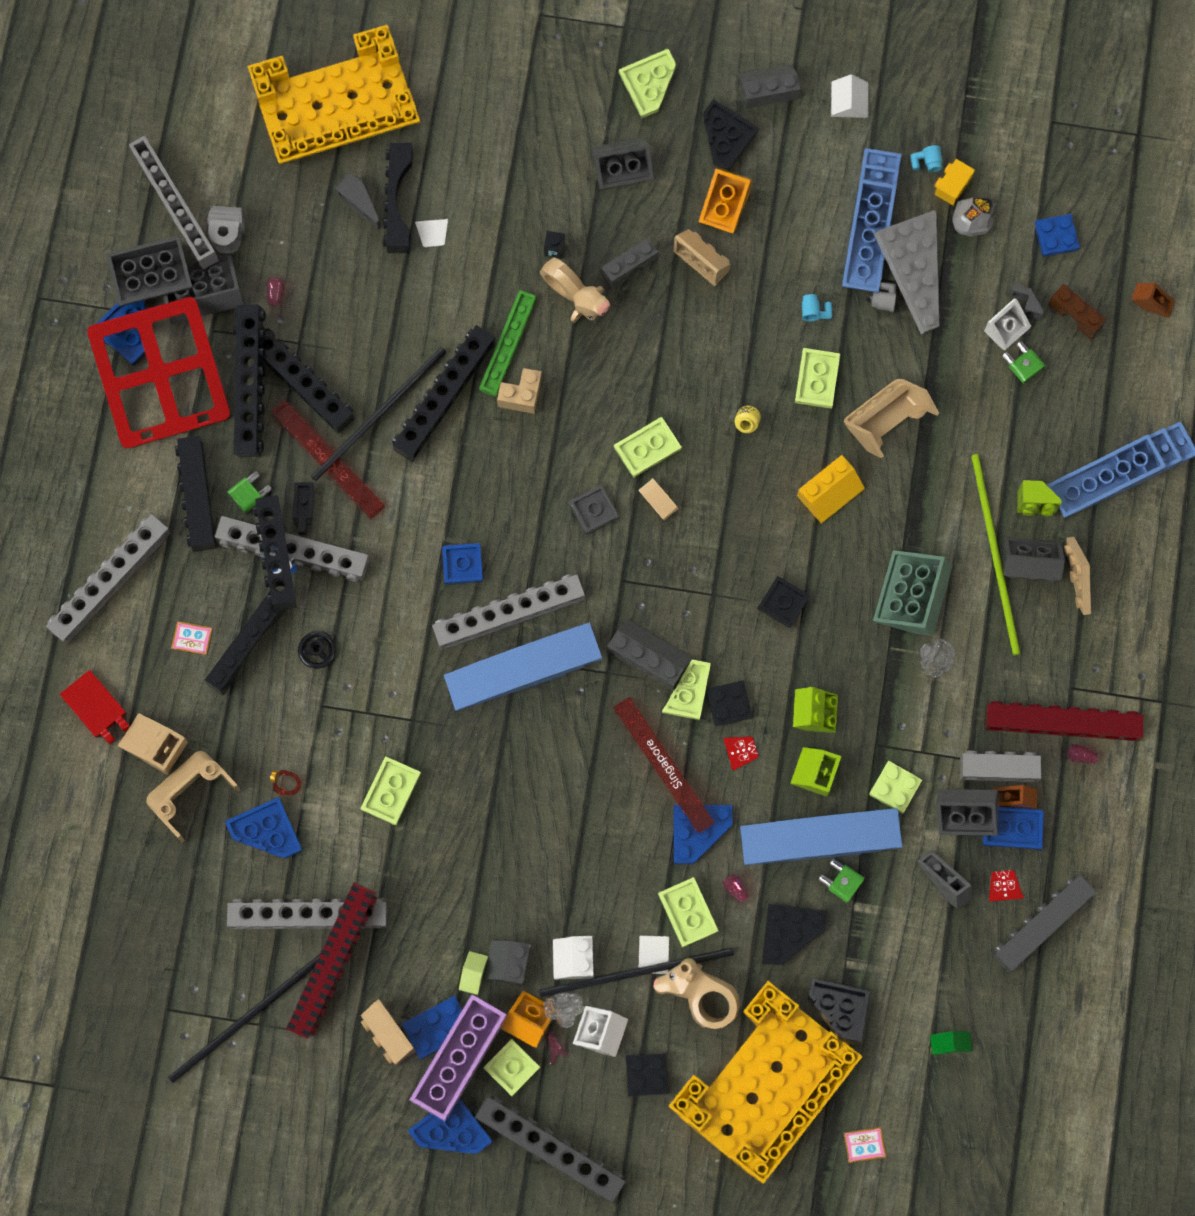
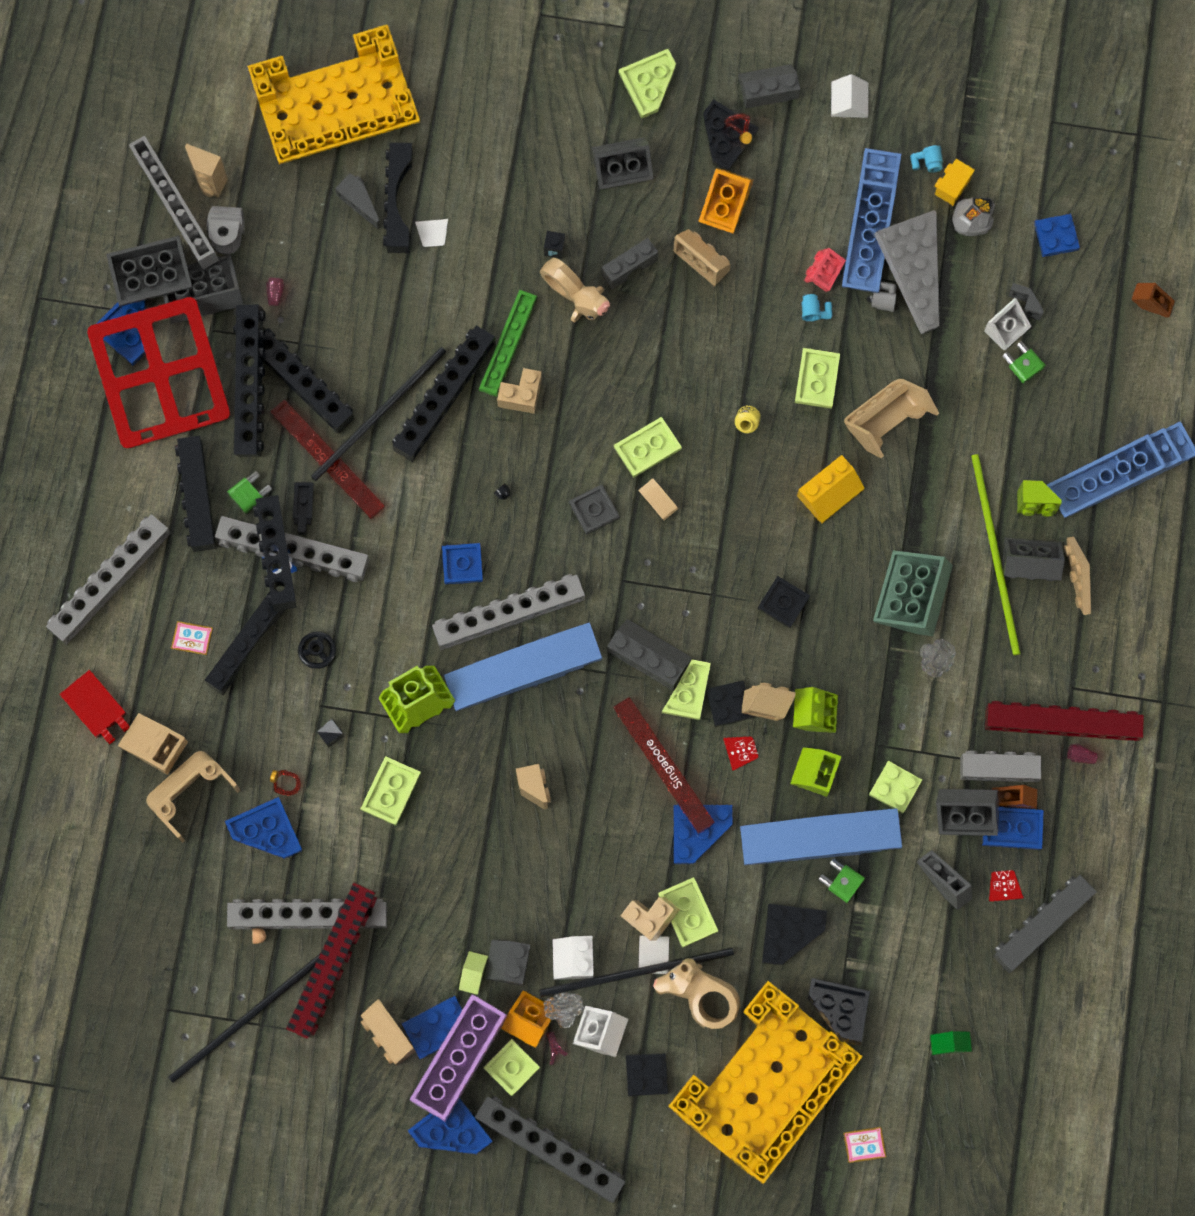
clear pink cone [722,873,749,903] -> none
reddish brown arch [1048,284,1107,340] -> none
none -> tan slope [185,144,228,198]
none -> light nougat hinge [252,928,266,944]
none -> black slope [317,719,344,748]
none -> lime slope [379,666,455,733]
none -> black hinge [494,484,511,500]
none -> tan slope [516,764,551,809]
none -> tan brick [621,897,680,941]
none -> clear red piece [724,113,752,144]
none -> tan slope [741,683,795,721]
none -> coral bracket [804,248,846,292]

